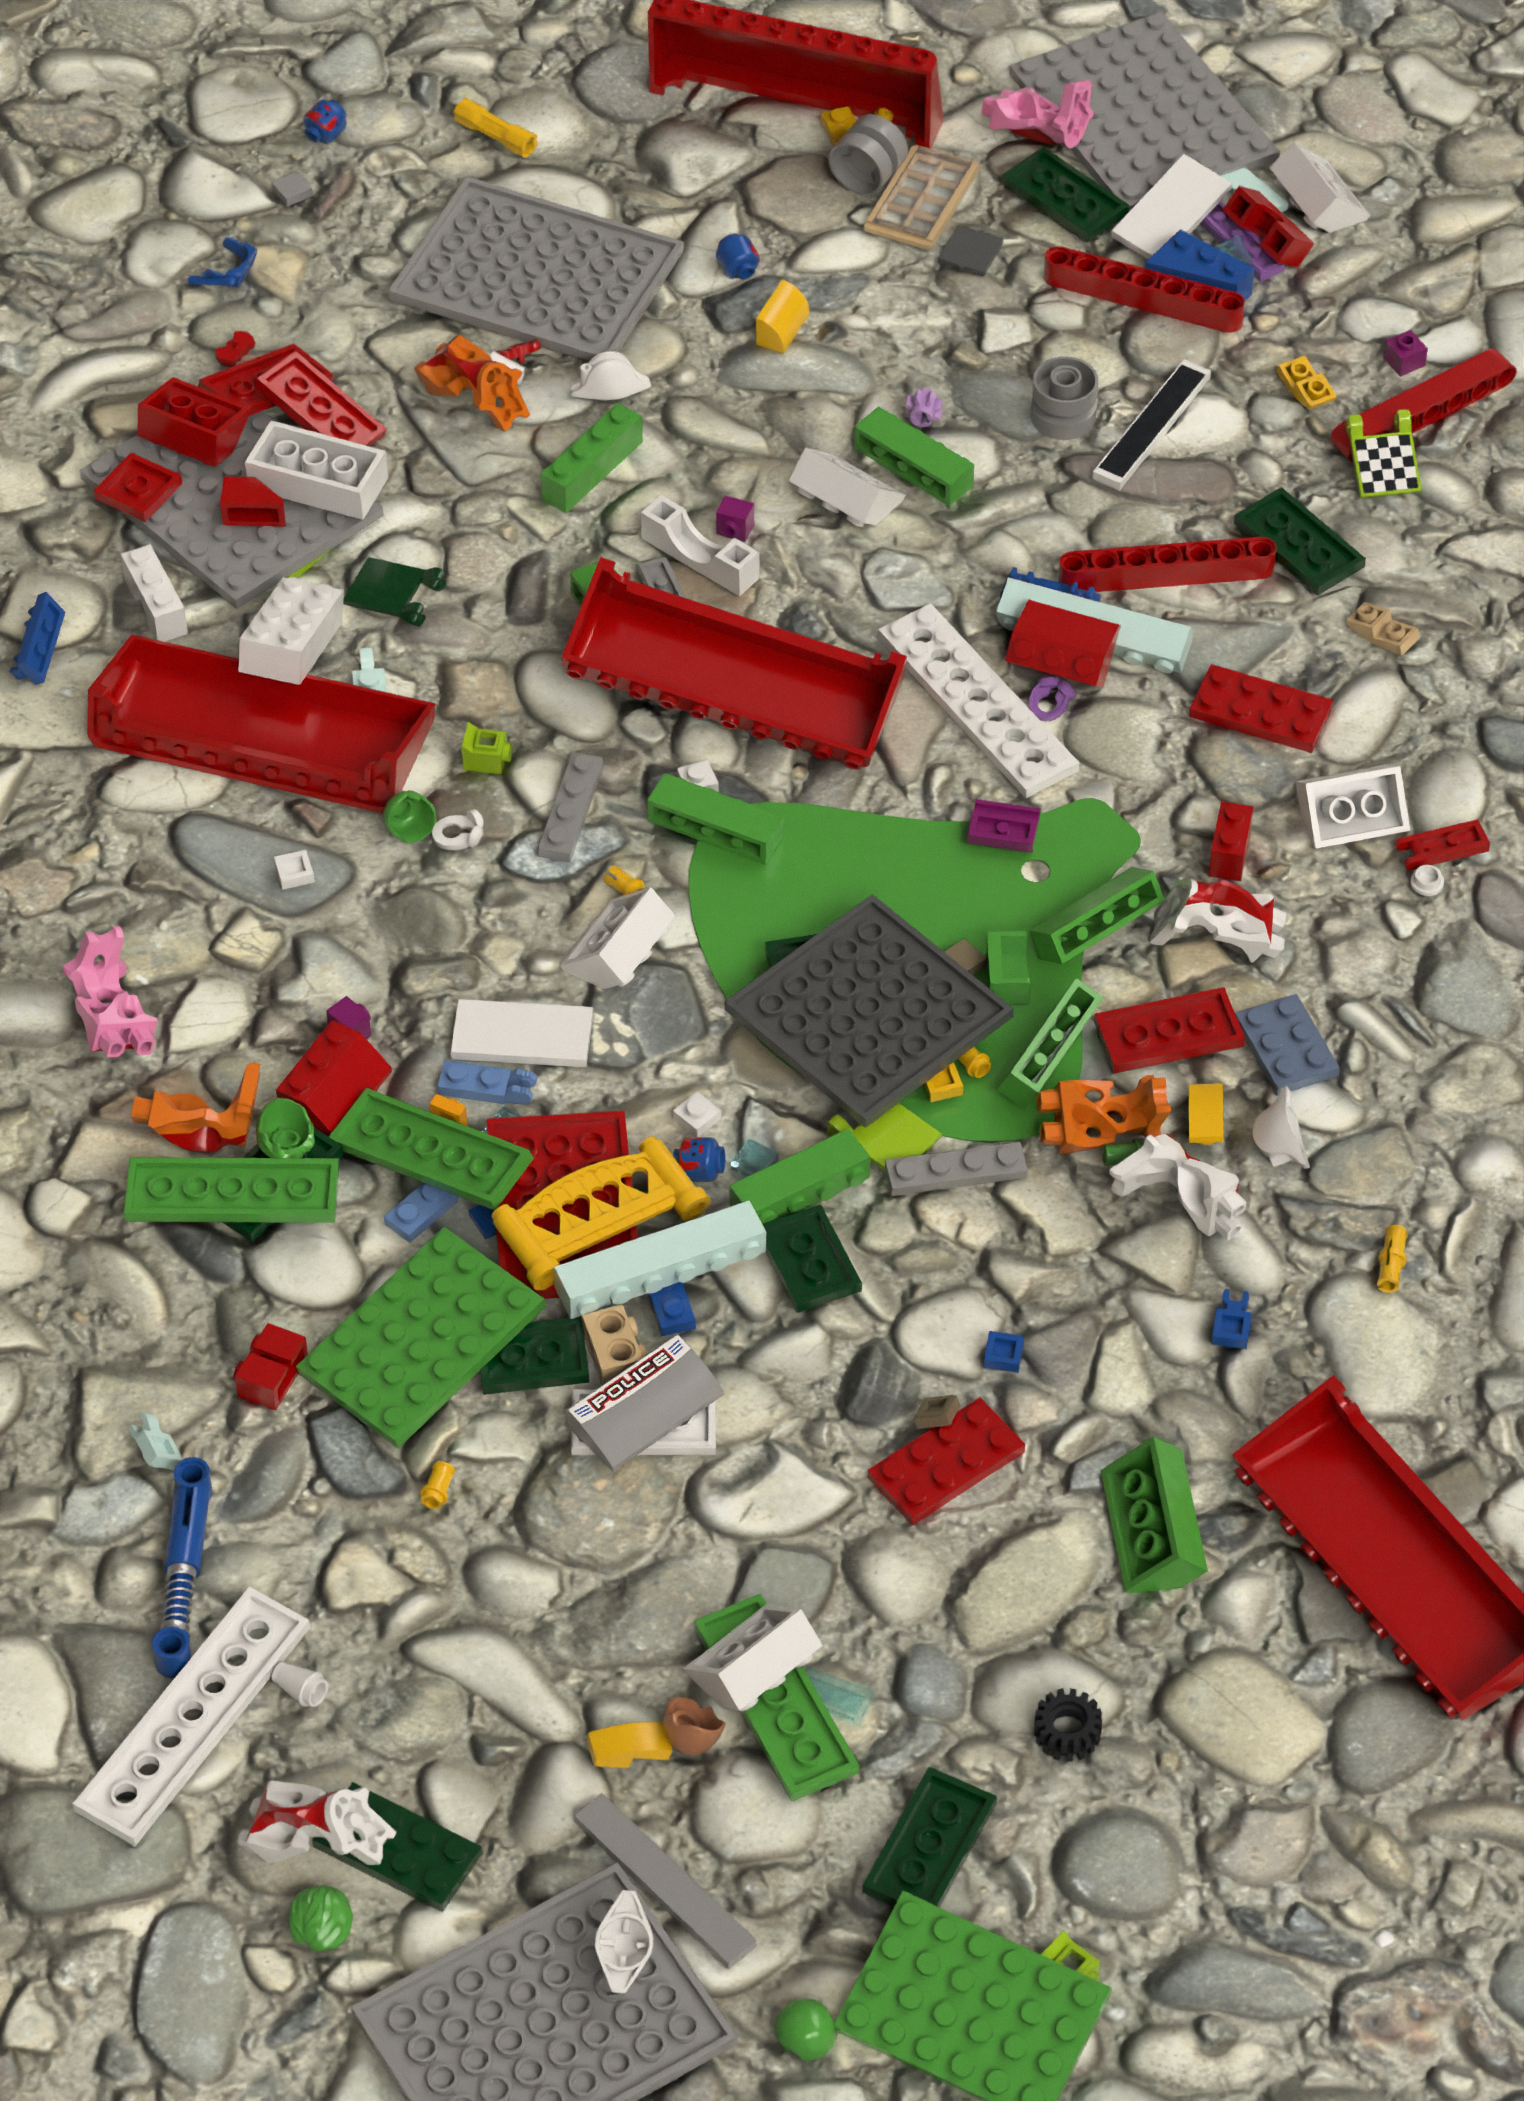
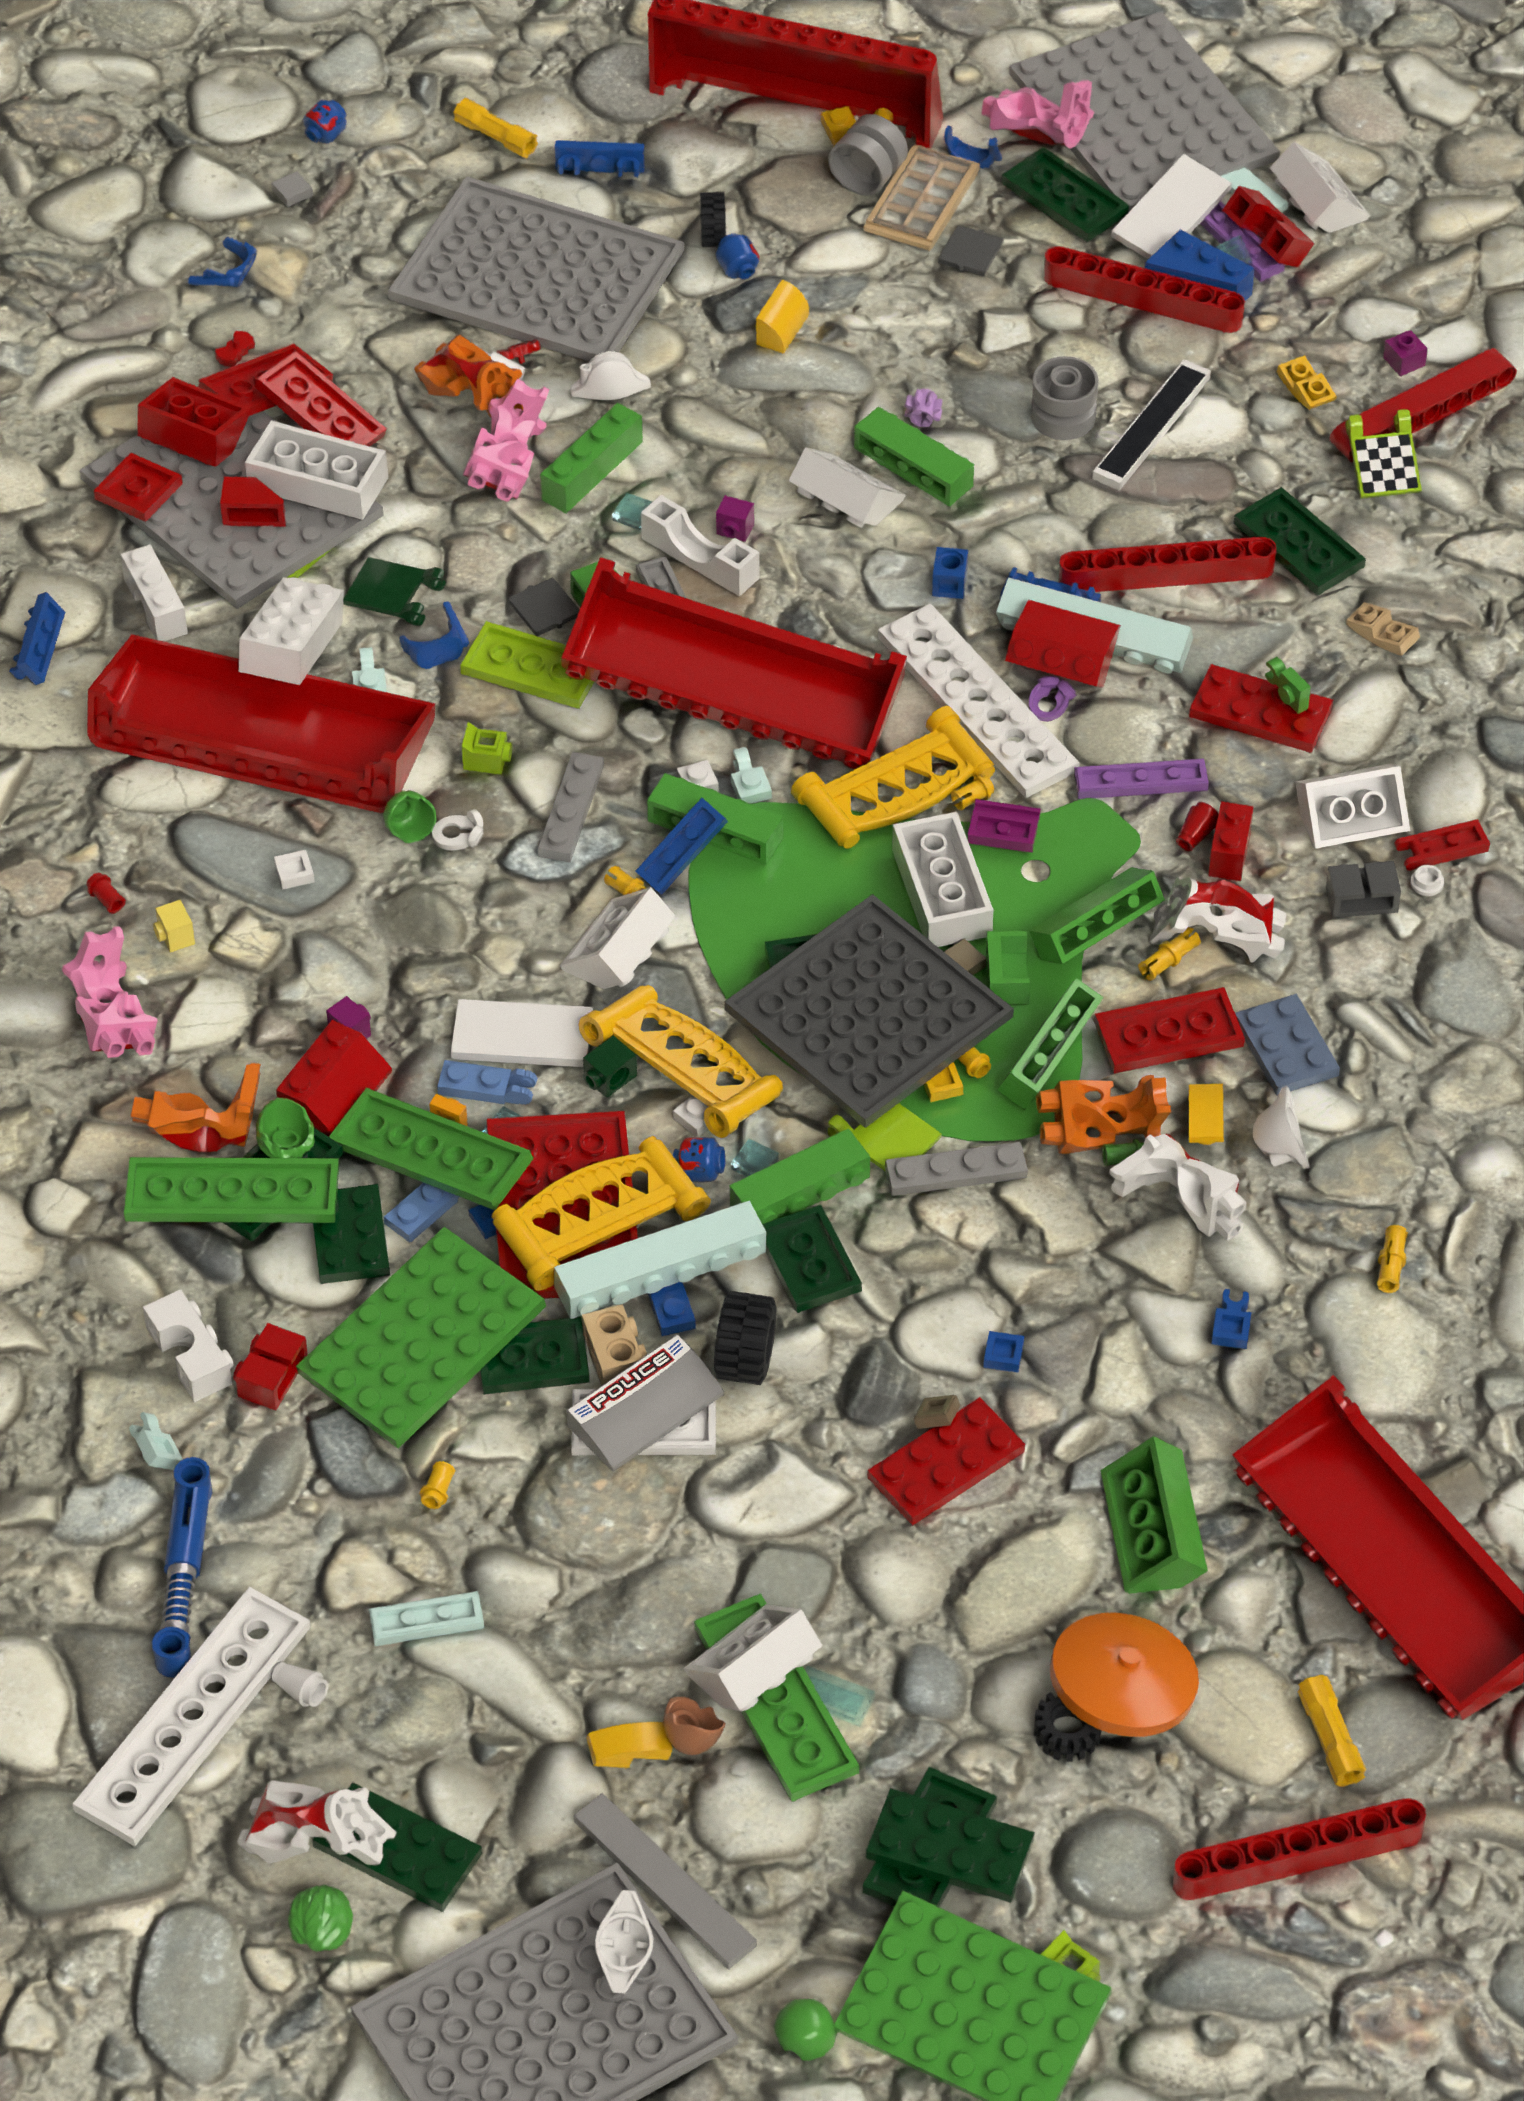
none -> red pin [86,873,126,914]
none -> white arch [143,1289,234,1402]
none -> light yellow plate [153,900,195,953]
none -> dark green plate [313,1184,390,1284]
none -> light aqua tile [369,1591,484,1646]
none -> blue helmet [399,601,470,669]
none -> lime plate [460,621,594,709]
none -> bright pink hips [463,379,550,502]
none -> dark grey piece [508,577,580,636]
none -> blue plate [555,140,645,177]
none -> yellow piece [579,985,783,1138]
none -> dark green brick [583,1035,637,1098]
none -> clear light blue tile [613,493,652,530]
none -> blue plate [635,798,728,895]
none -> black tyre [700,192,726,247]
none -> black tyre [714,1291,777,1385]
none -> light aqua plate [731,747,772,804]
none -> yellow piece [791,706,995,849]
none -> dark green plate [866,1788,1035,1903]
none -> white brick [892,812,994,947]
none -> blue brick [932,547,968,599]
none -> blue helmet [944,126,1002,169]
none -> yellow pin [951,776,994,811]
none -> orange dish [1050,1612,1199,1737]
none -> medium lavender tile [1074,759,1209,799]
none -> yellow pin [1138,927,1201,981]
none -> red beam [1172,1798,1426,1900]
none -> red cone [1176,802,1219,851]
none -> bright green plate [1265,657,1311,714]
none -> yellow axle [1297,1674,1366,1787]
none -> dark grey piece [1326,861,1401,918]

